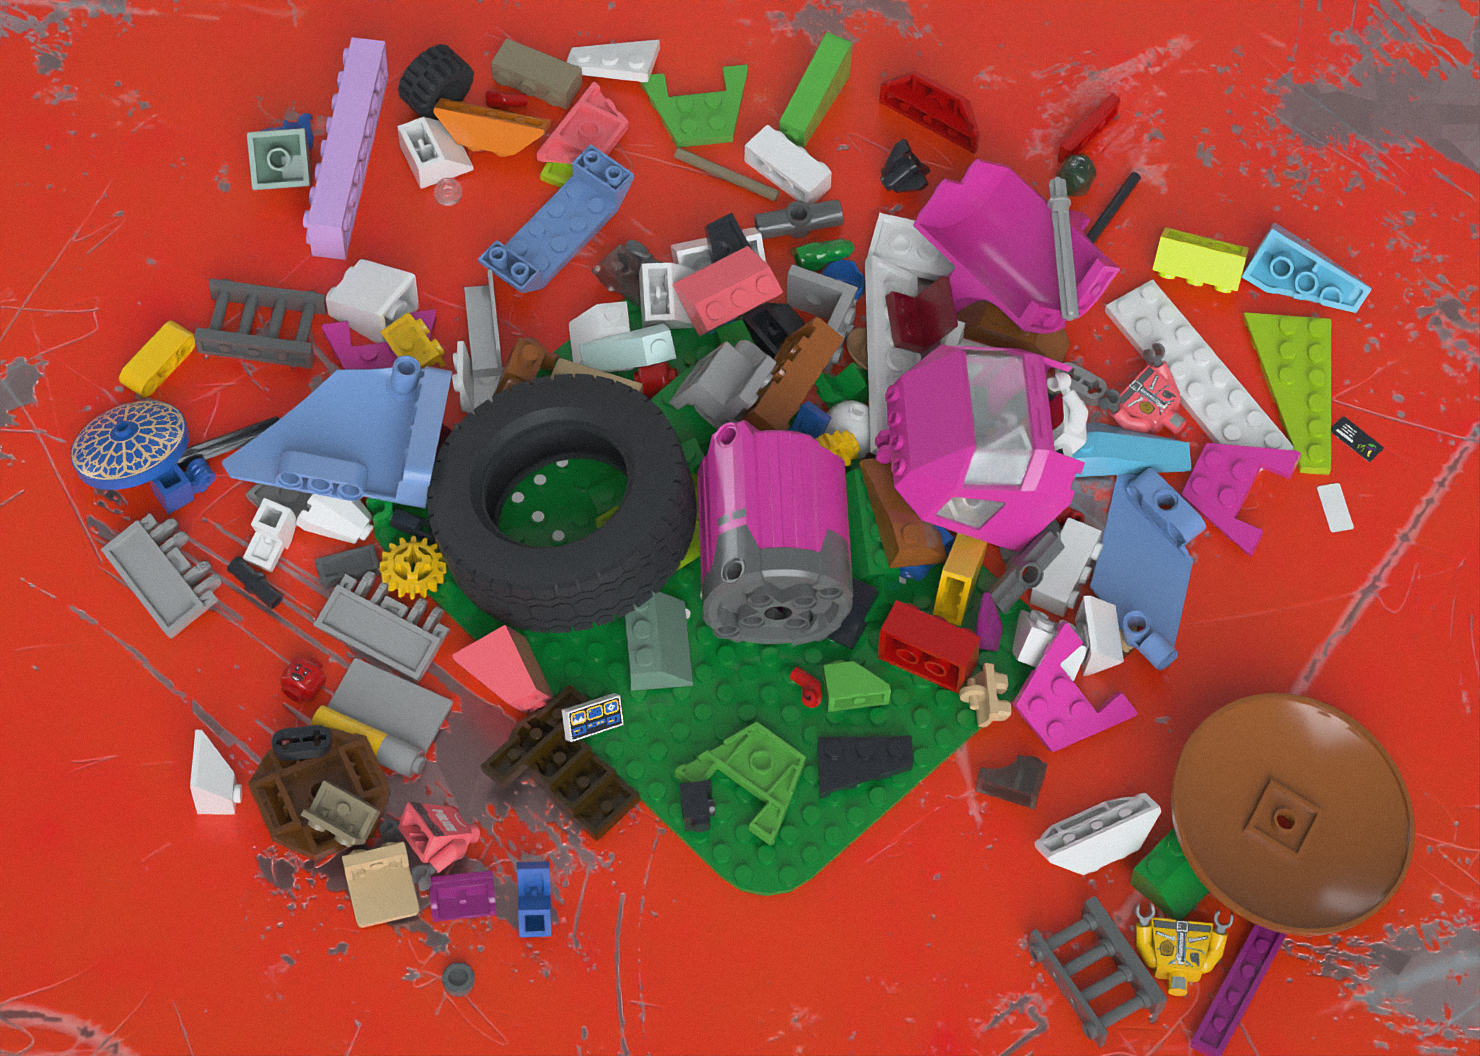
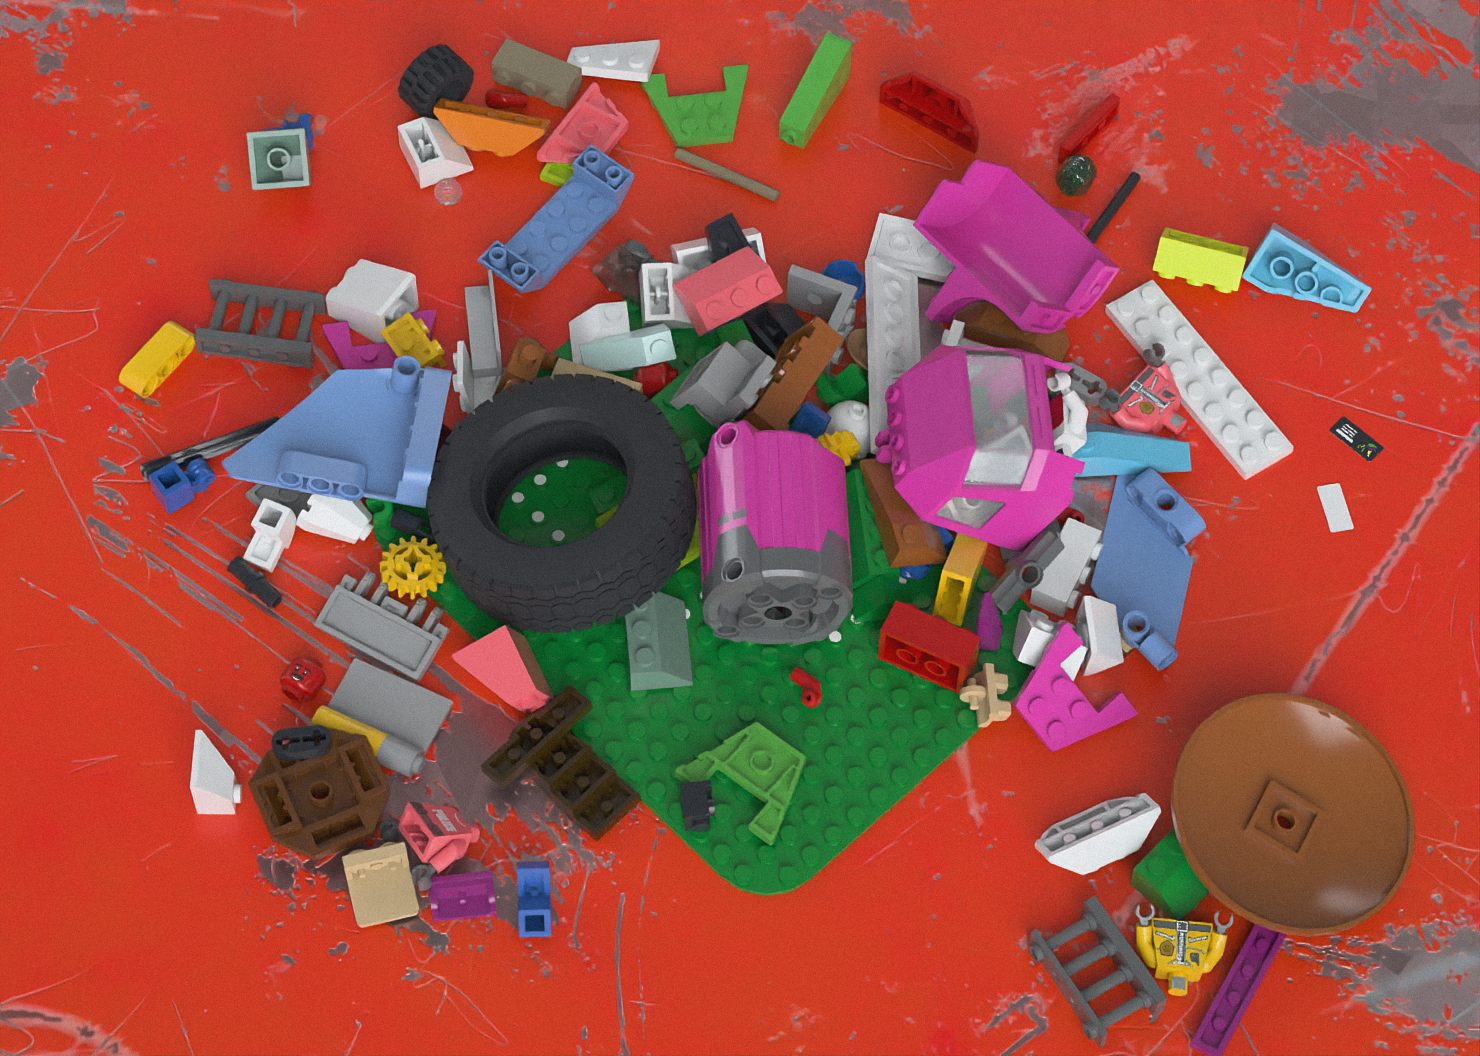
blue dish [70,400,190,490] -> none
light grey hinge [101,514,222,639] -> none
dark tan bracket [301,780,381,847] -> none
lavender brick [303,37,389,260] -> none
dark grey tile [314,544,381,590] -> none
dark grey tile [442,962,475,997] -> none
tile [562,693,624,742] -> none
white brick [744,125,832,205] -> none
dark grey piece [754,199,844,240] -> none
green animal [790,238,854,271] -> none
black wing [818,736,913,799] -> none
bright green slope [822,660,891,712] -> none
black slope [827,578,879,650] -> none
black brick [880,138,931,193] -> none
dark red bracket [885,275,958,354] -> none
clear smoke arch [975,755,1048,809] -> none
light grey axle [1047,177,1079,321] -> none
dark pink wing [1181,443,1301,557] -> none
lime wing [1242,312,1331,475] -> none

